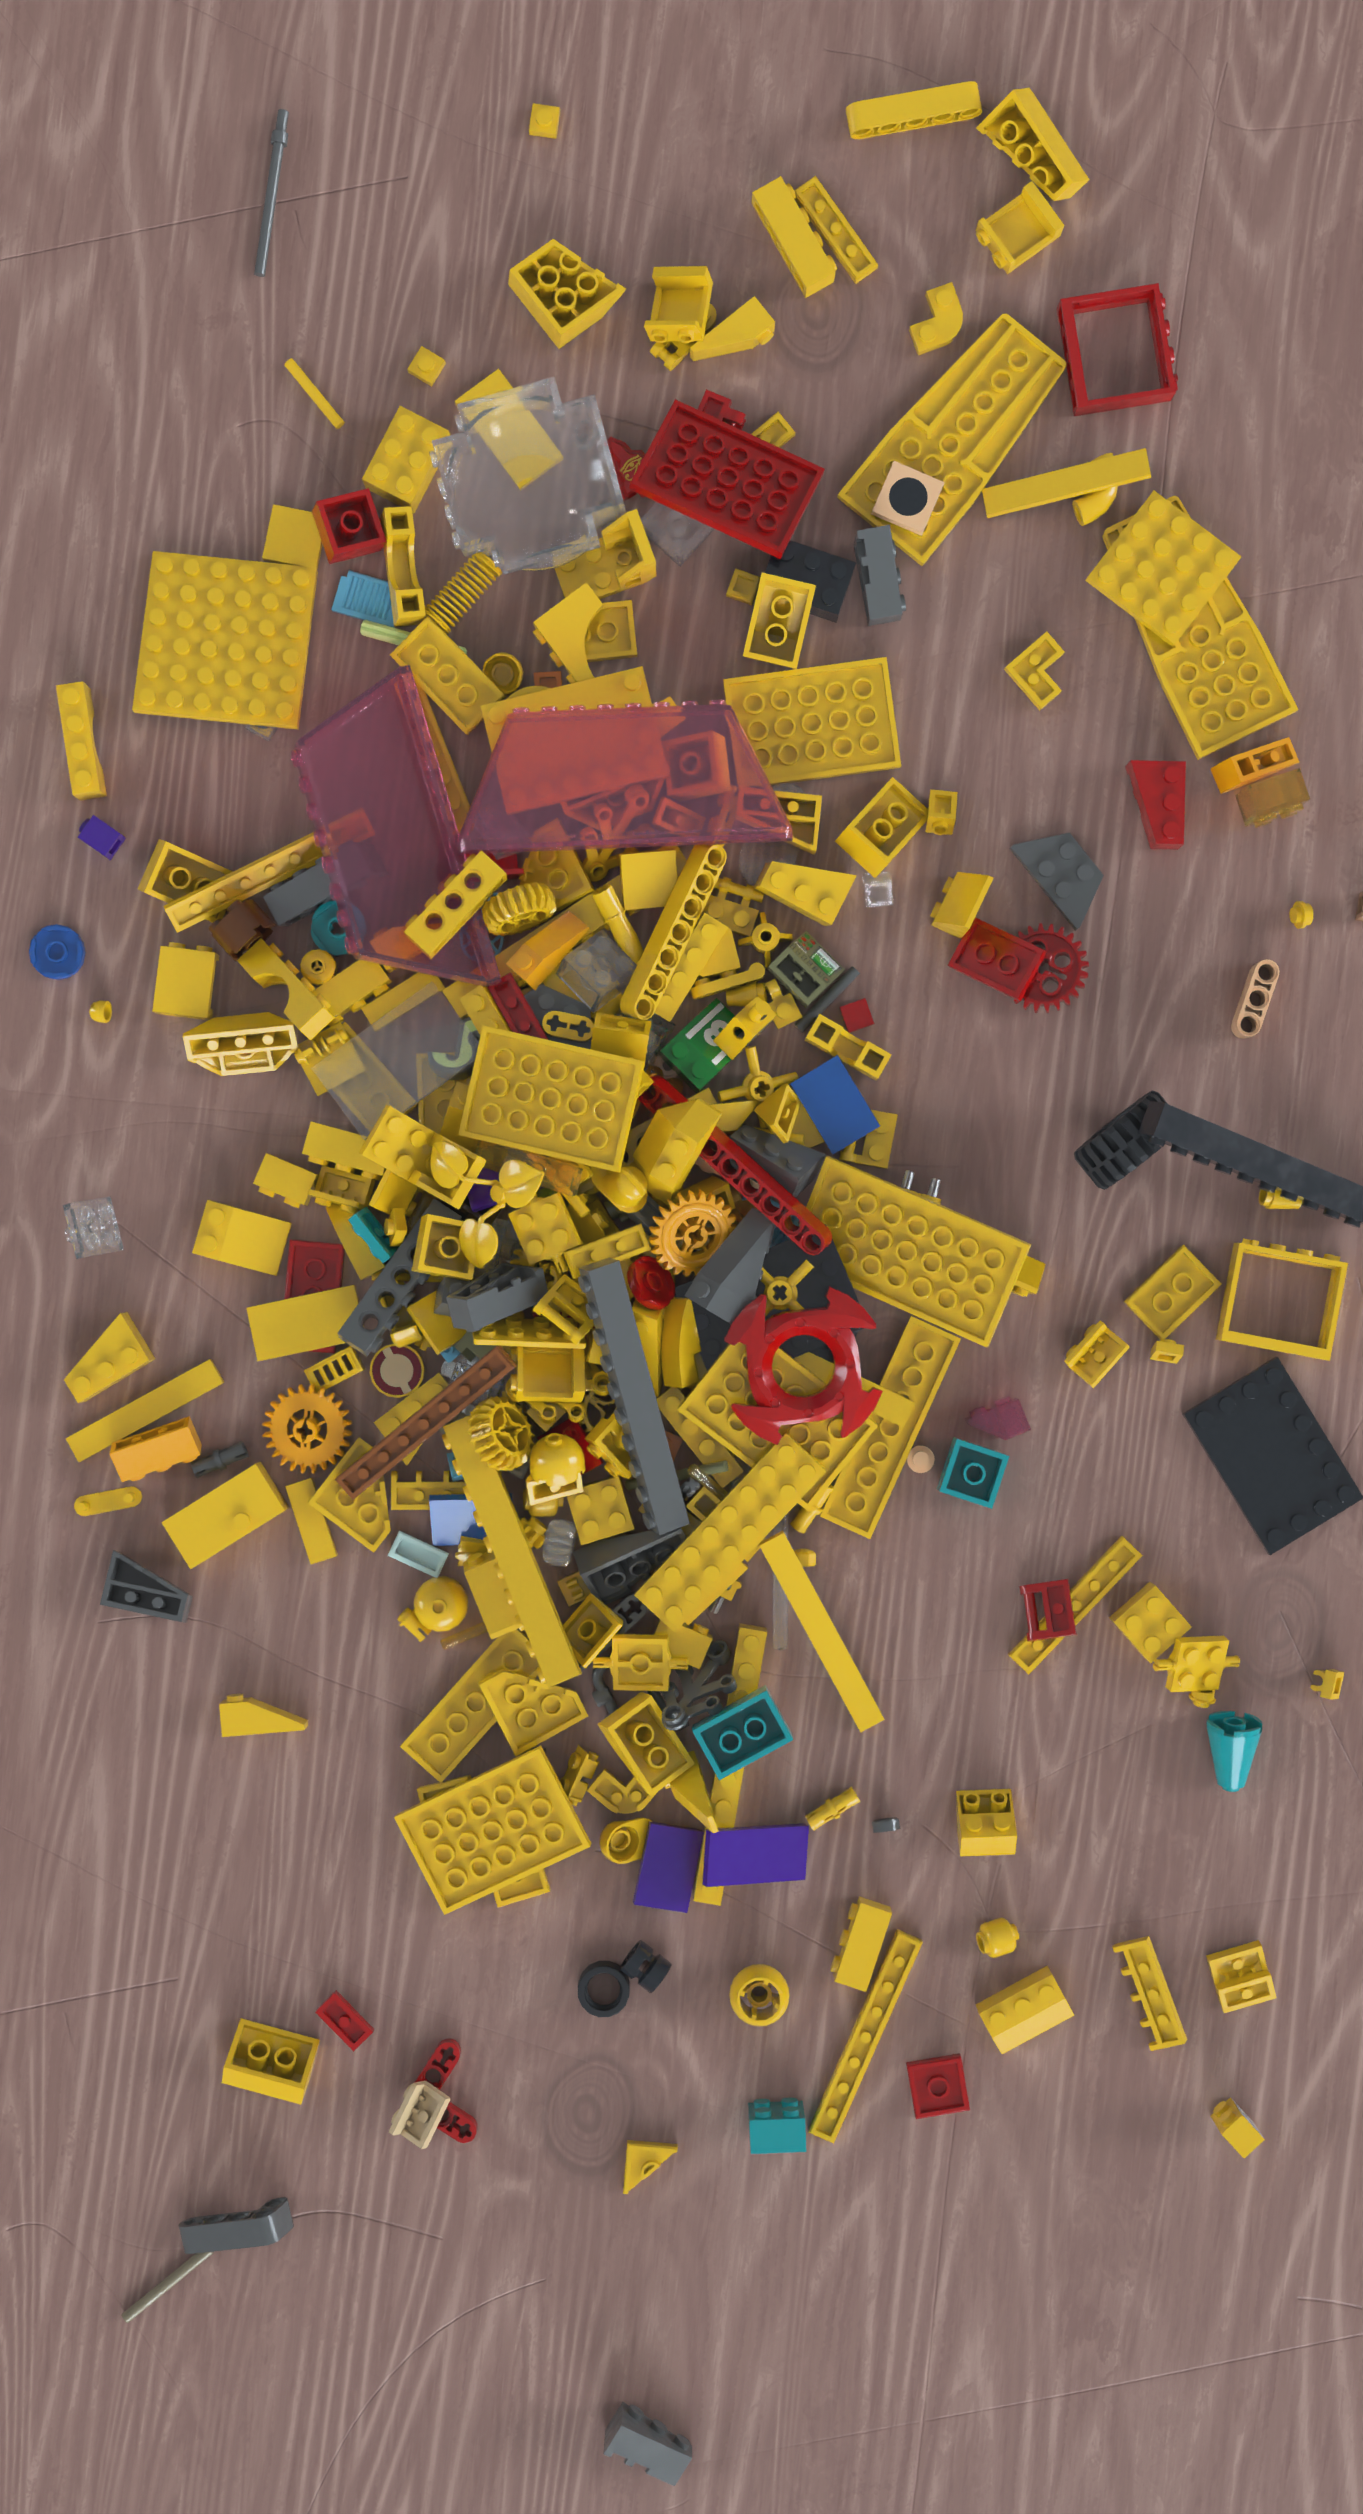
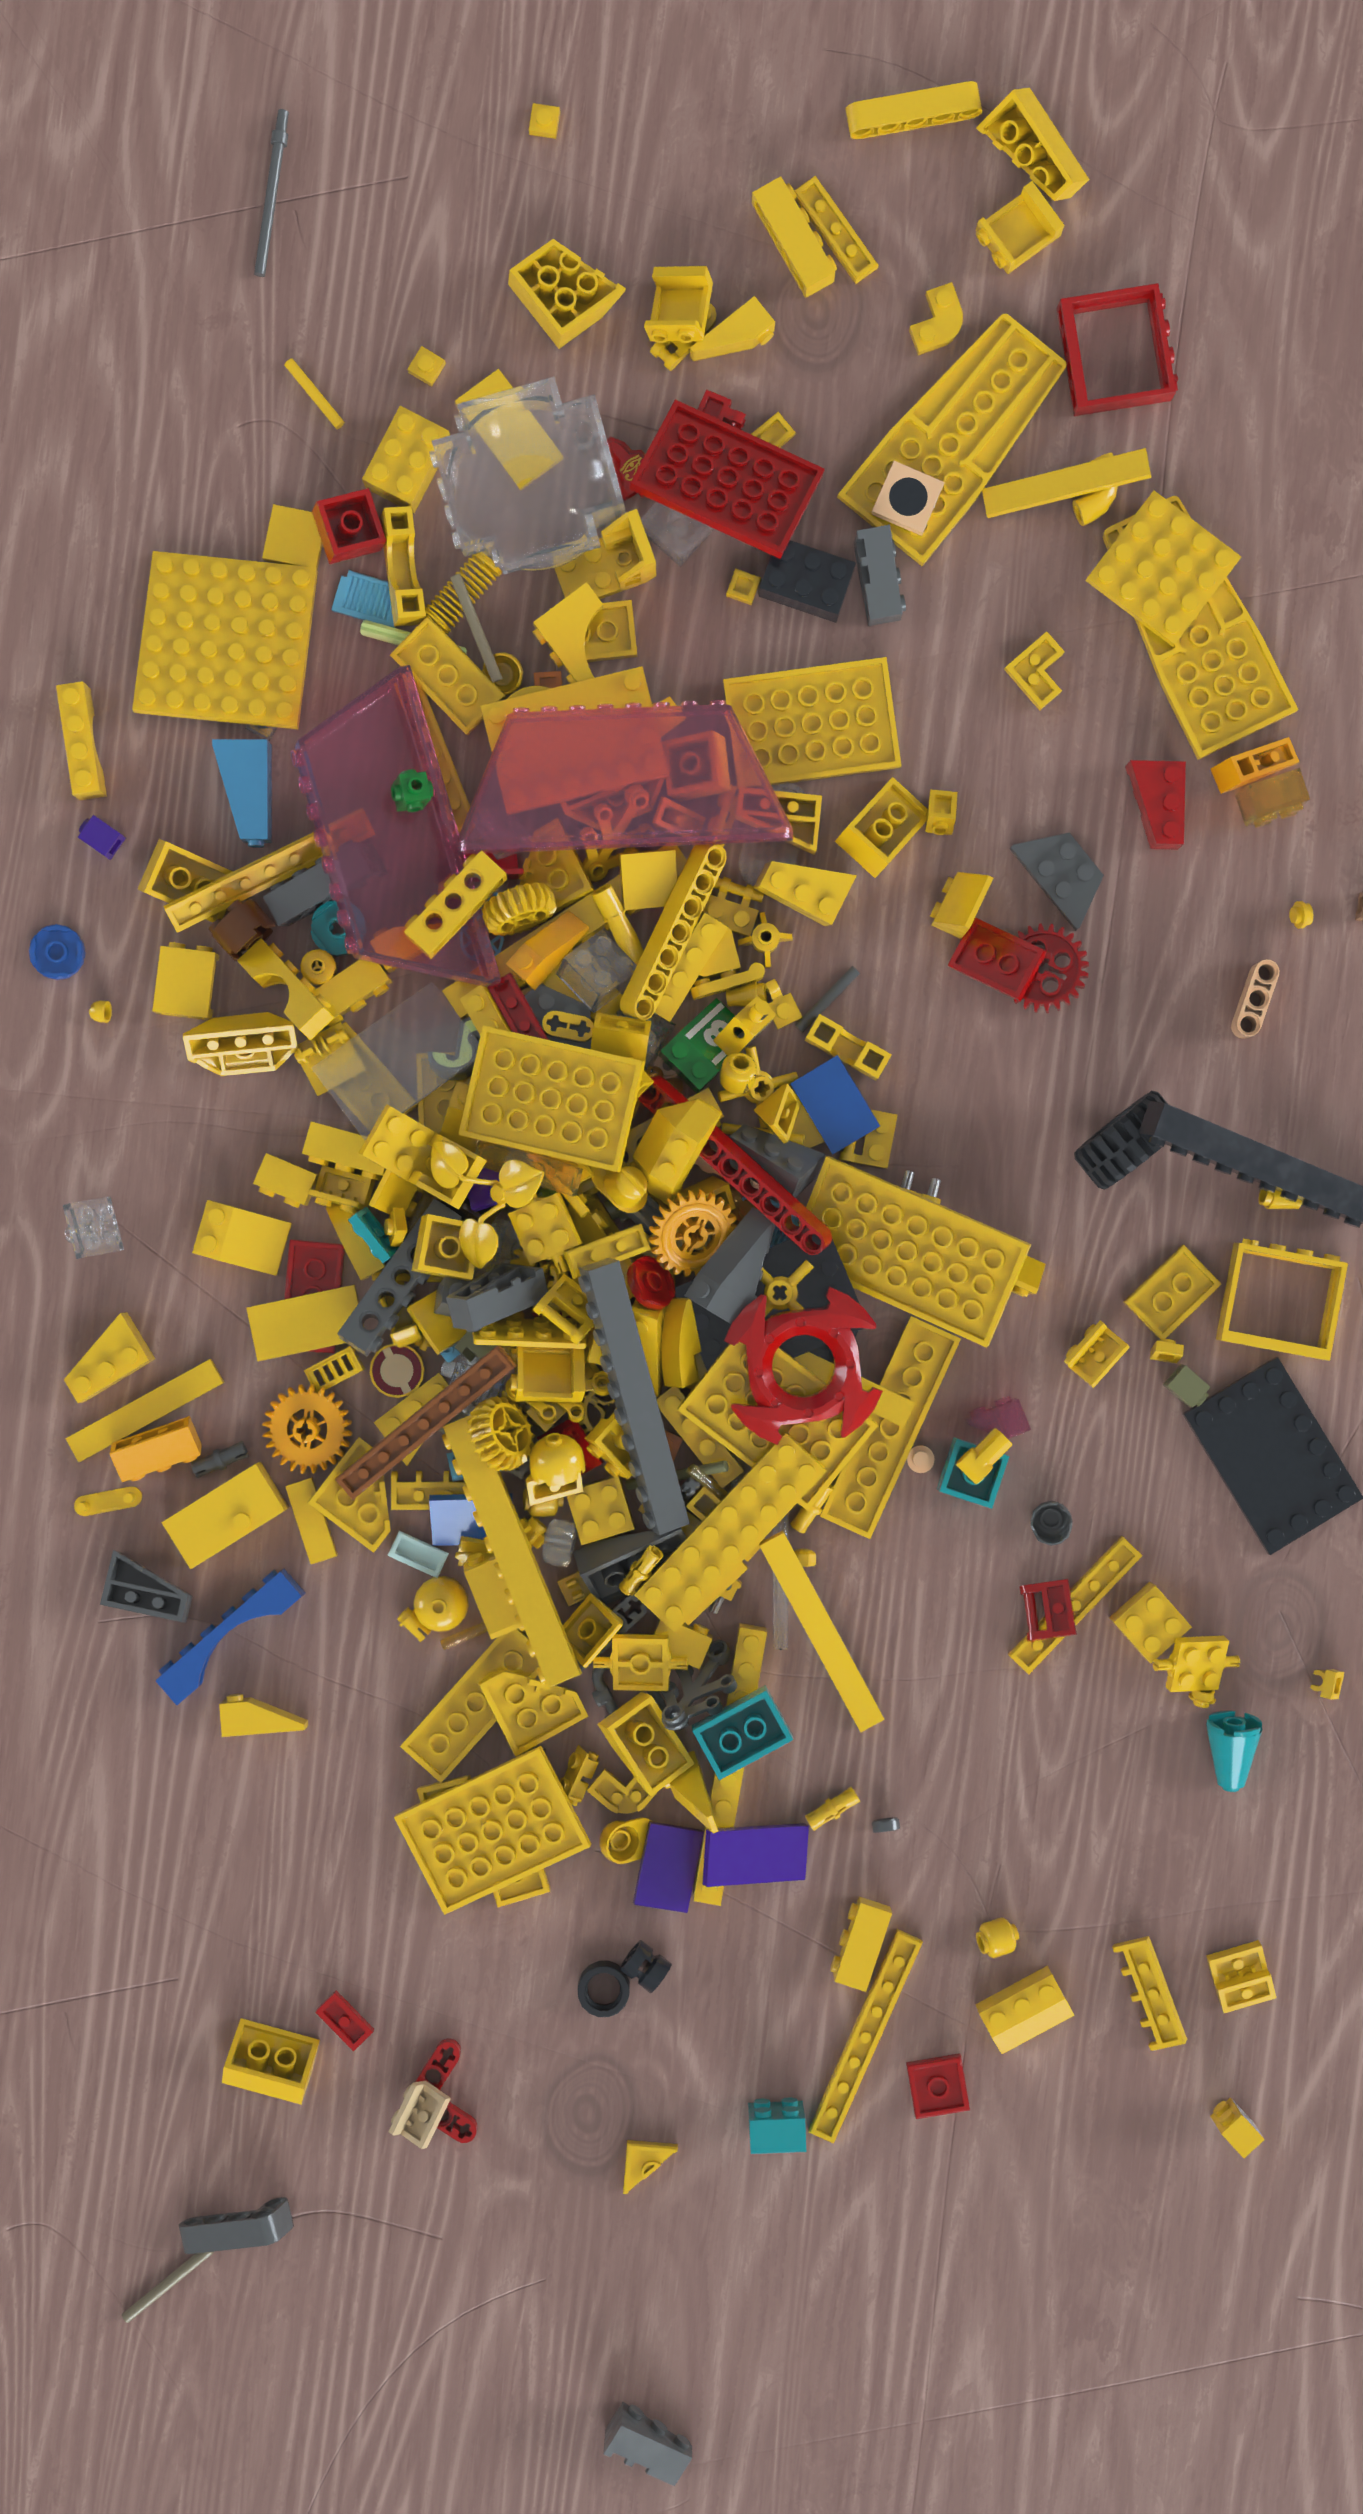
yellow tile [361,965,445,1032] -> none
yellow slope [709,1100,758,1131] -> none
yellow wheel [729,1964,790,2027] -> none
yellow slope [743,573,816,669] -> none
olive slope [768,931,845,1009] -> none
red tile [839,998,875,1033] -> none
clear slope [863,872,893,908] -> none
yellow slope [956,1789,1017,1856] -> none
none -> blue arch [155,1569,305,1705]
none -> dark azure slope [212,739,272,848]
none -> green brick [391,769,433,812]
none -> dark tan bar [450,574,503,683]
none -> yellow pin [619,1545,663,1596]
none -> yellow head [719,1053,757,1094]
none -> yellow piece [956,1428,1013,1484]
none -> dark grey hair [1031,1501,1073,1546]
none -> olive brick [1163,1364,1210,1408]

